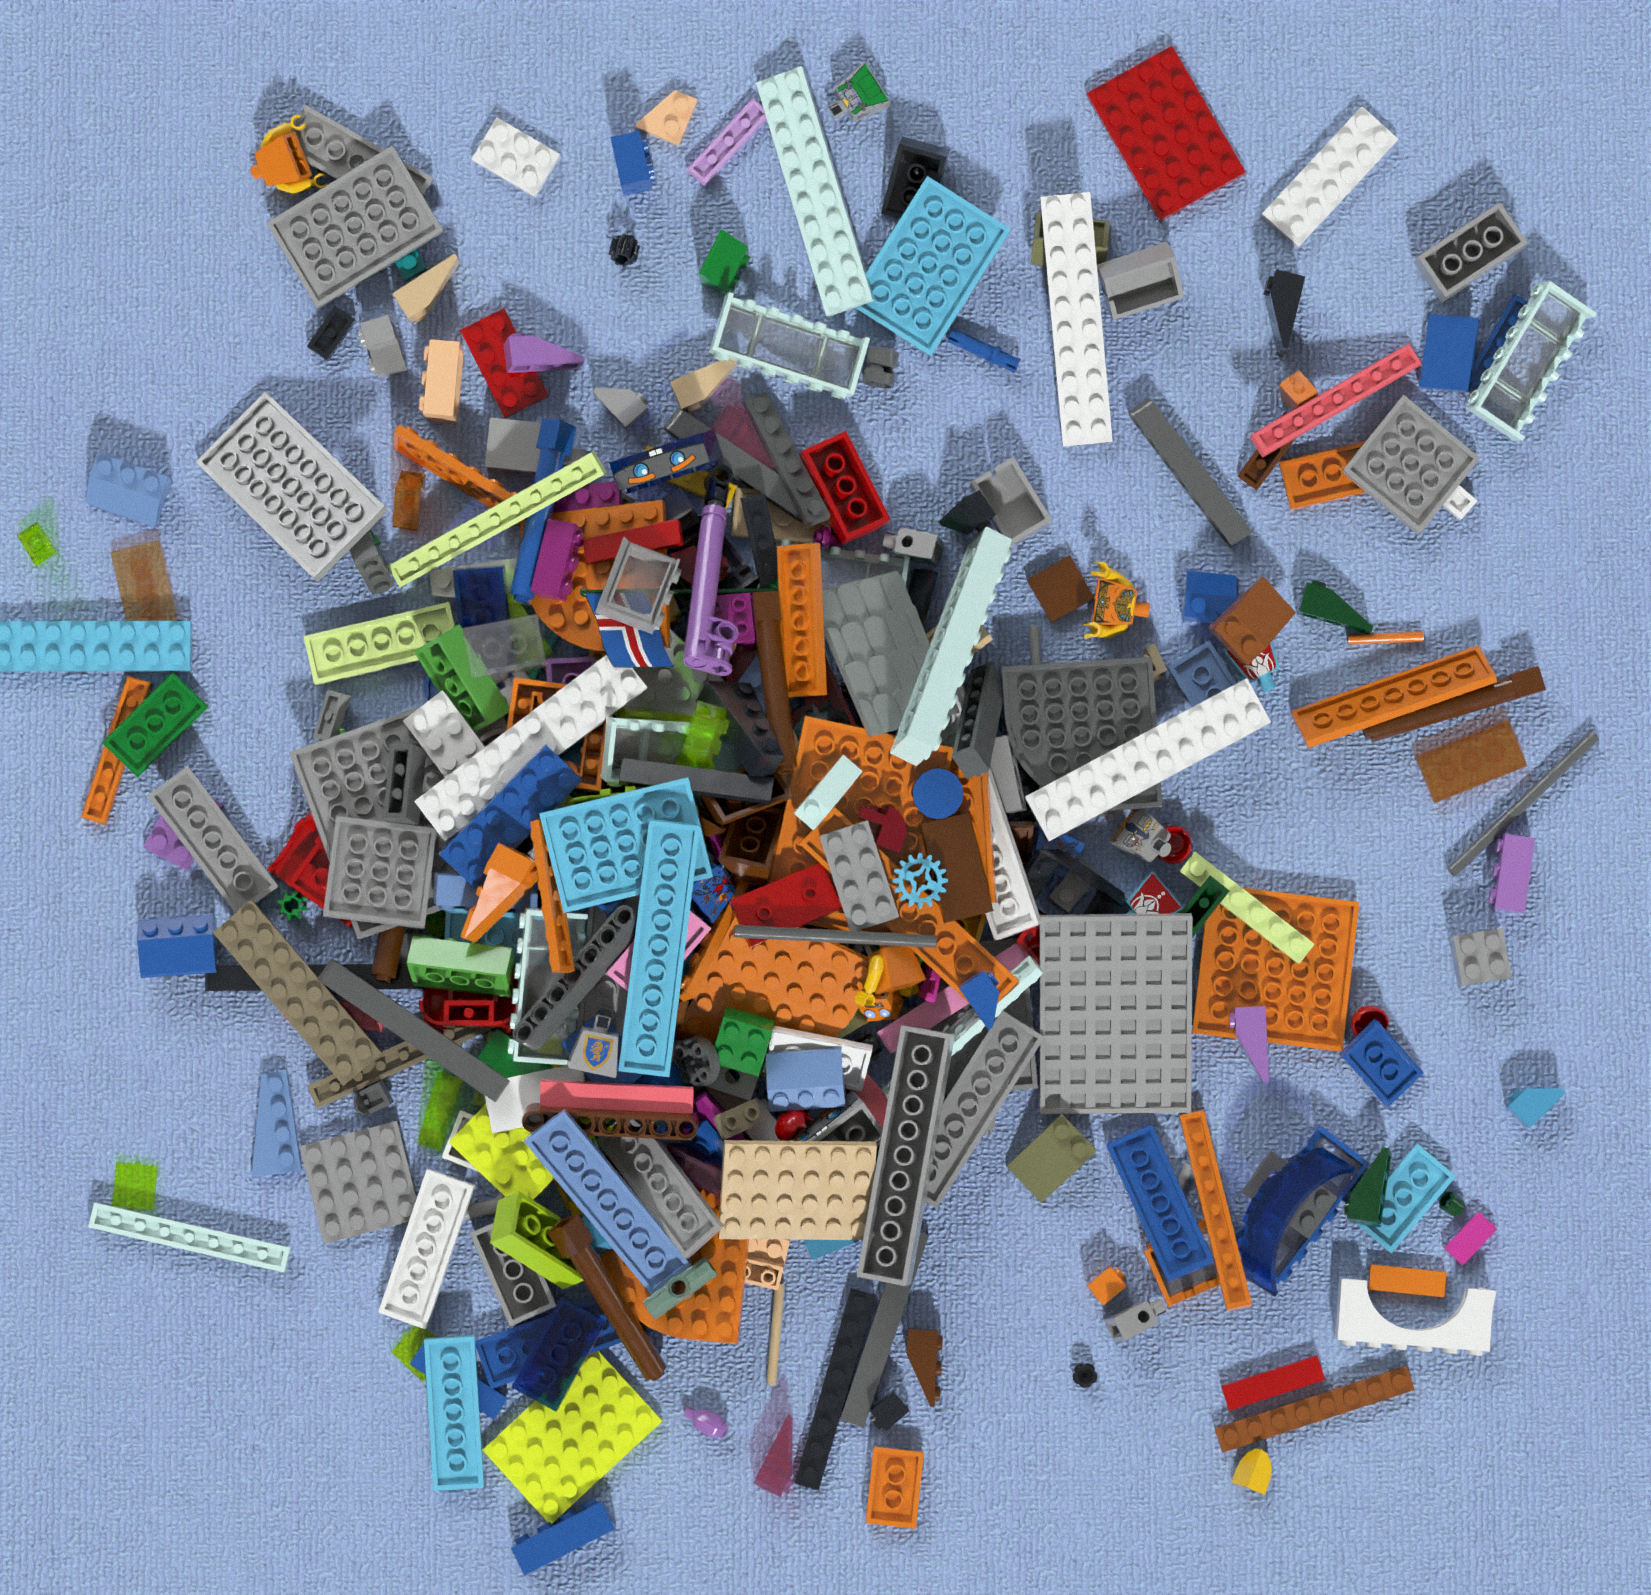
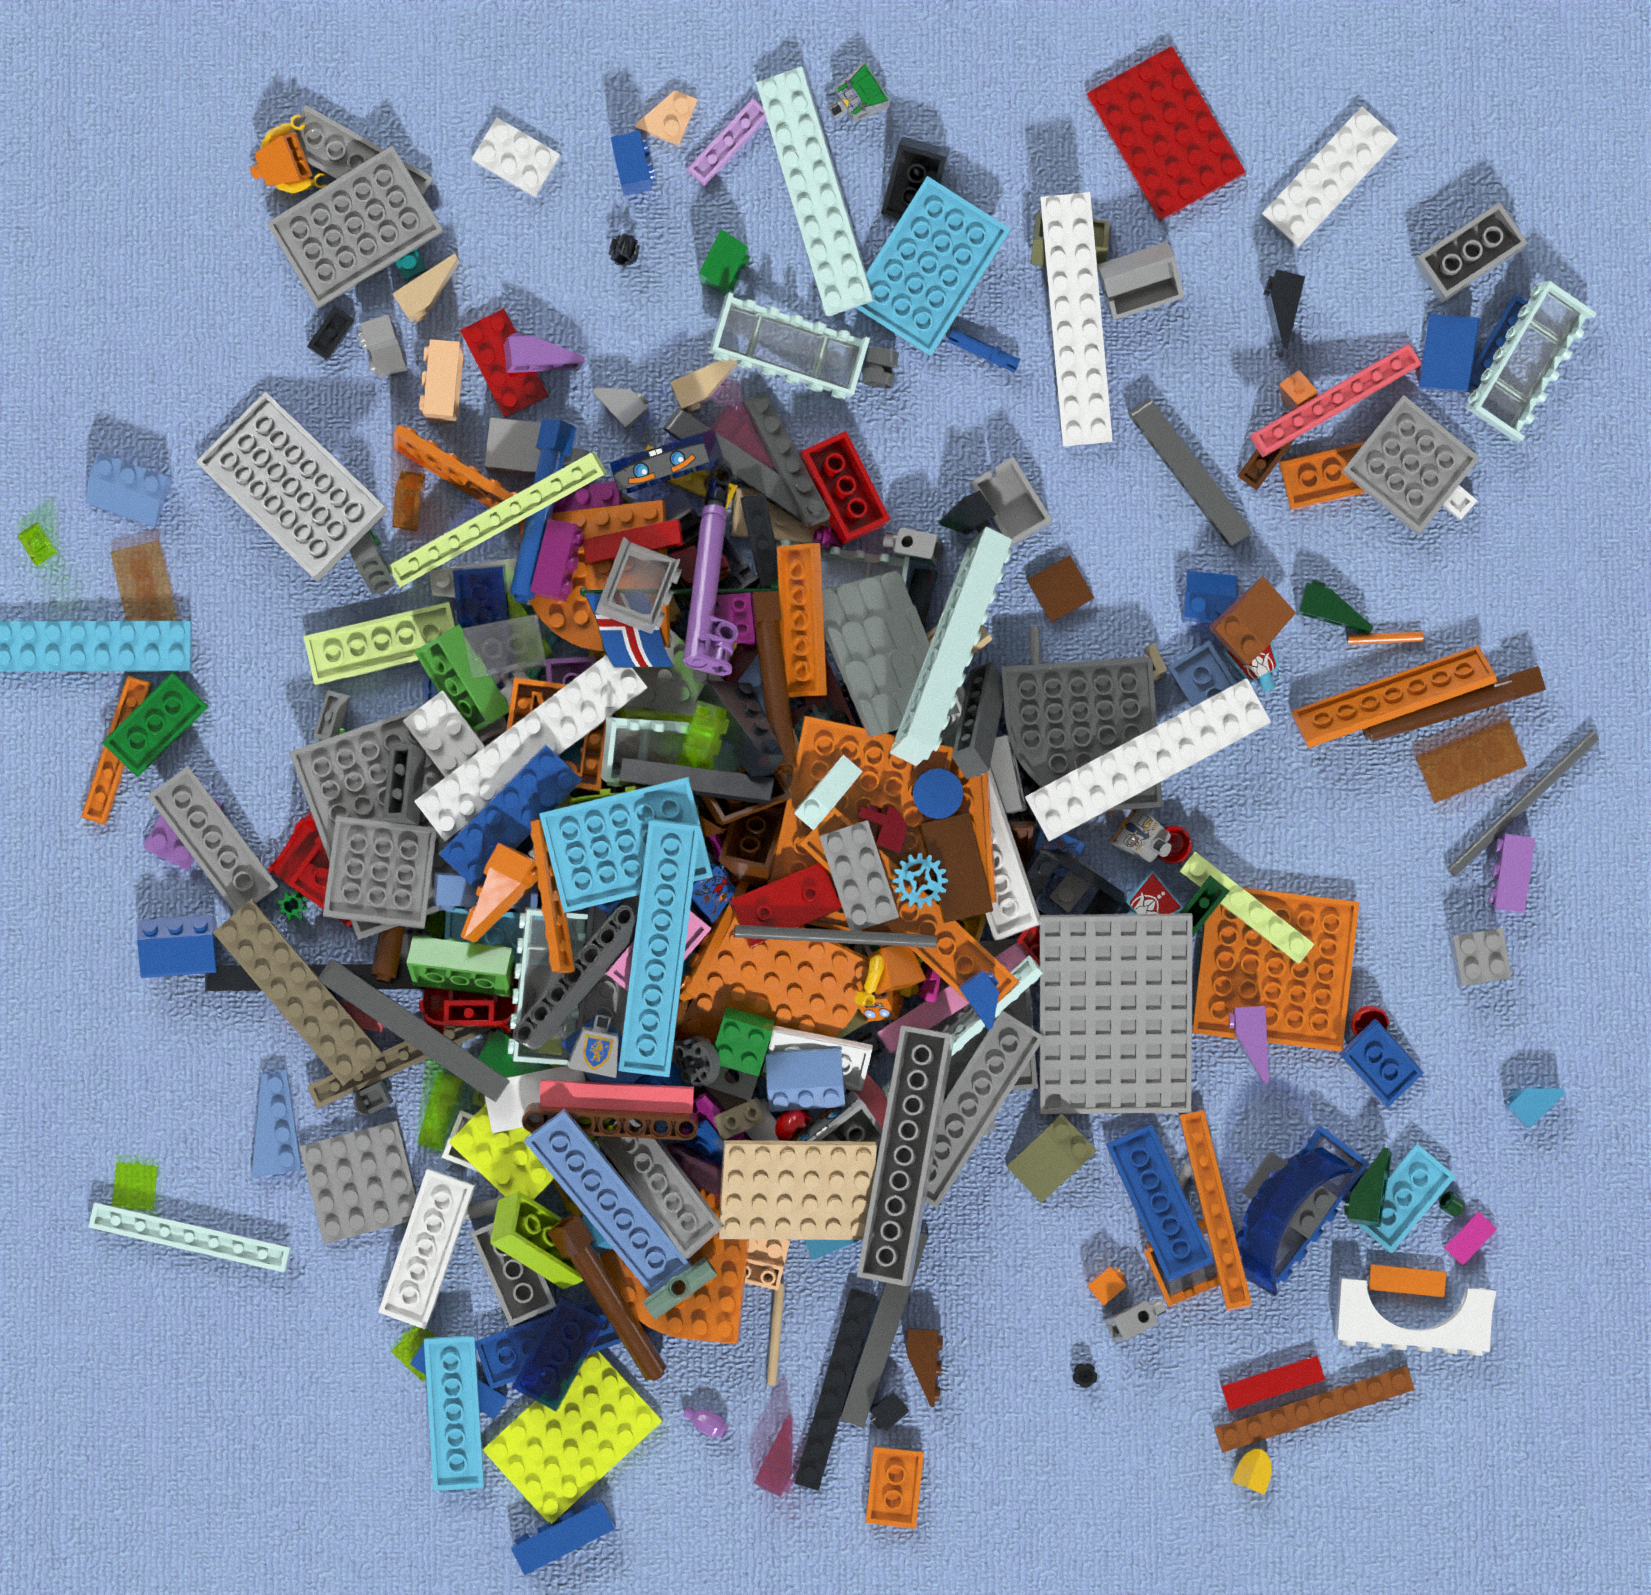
torso [1084,561,1150,638] -> none

